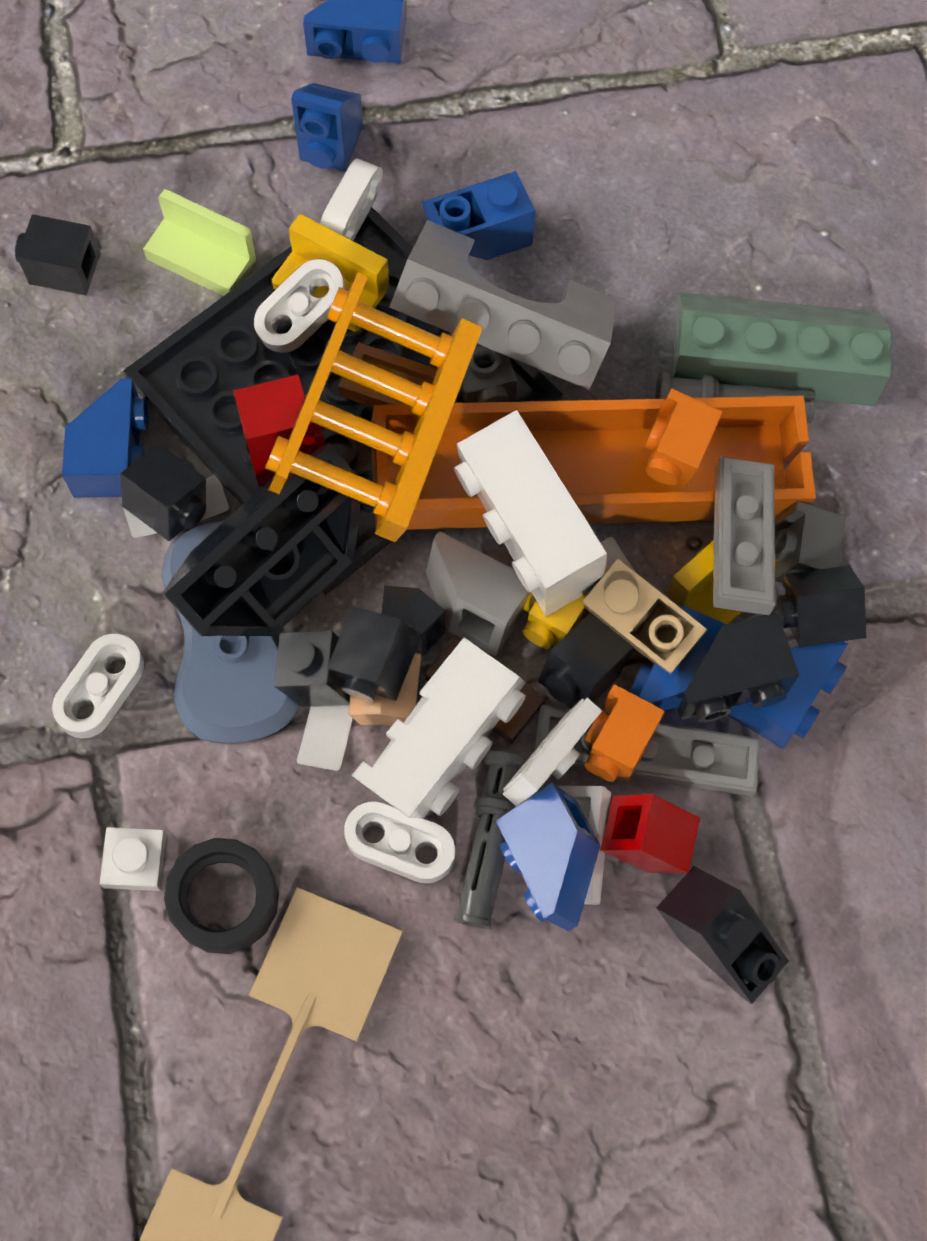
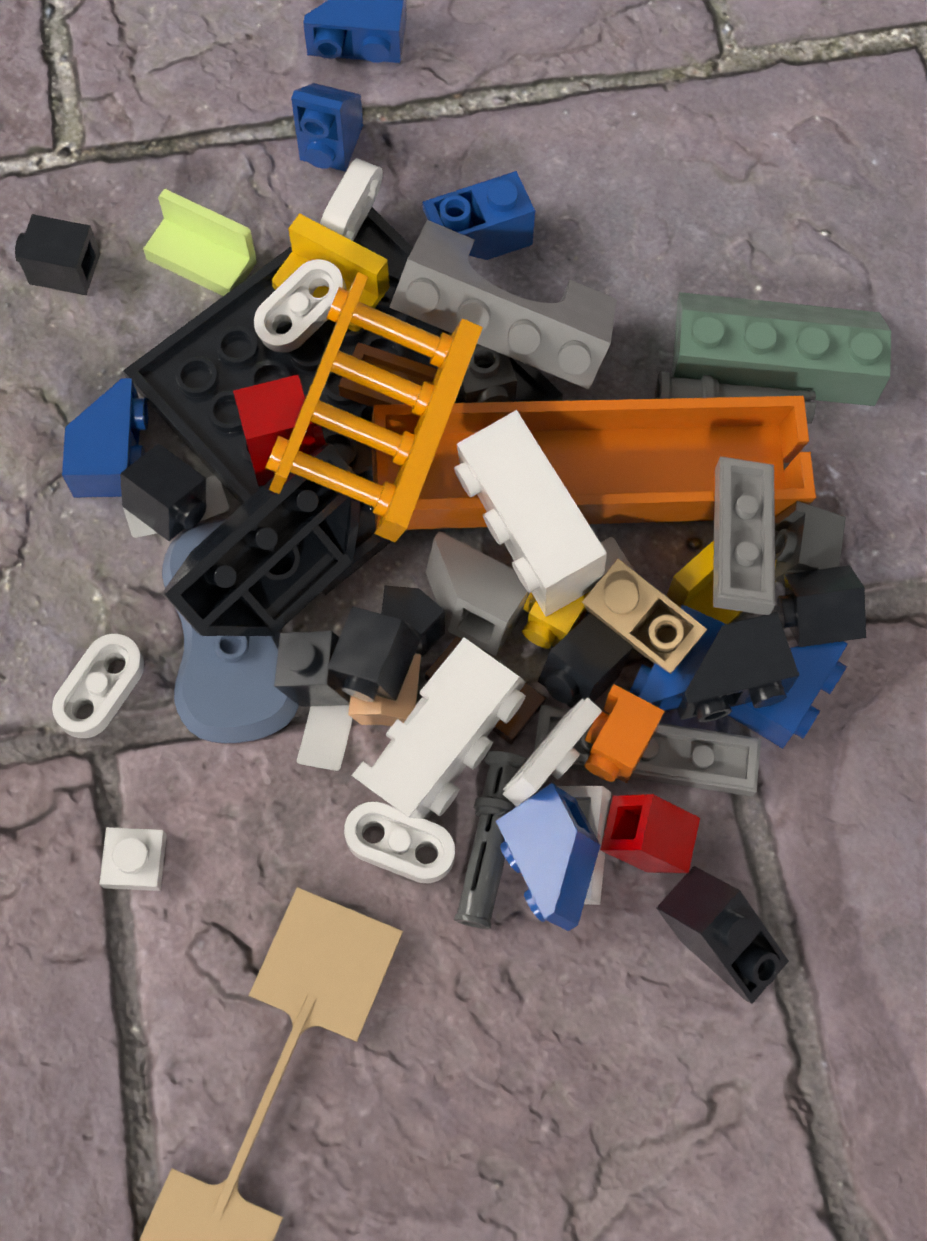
black tyre [164,838,279,954] -> none
orange brick [644,388,722,487] -> none

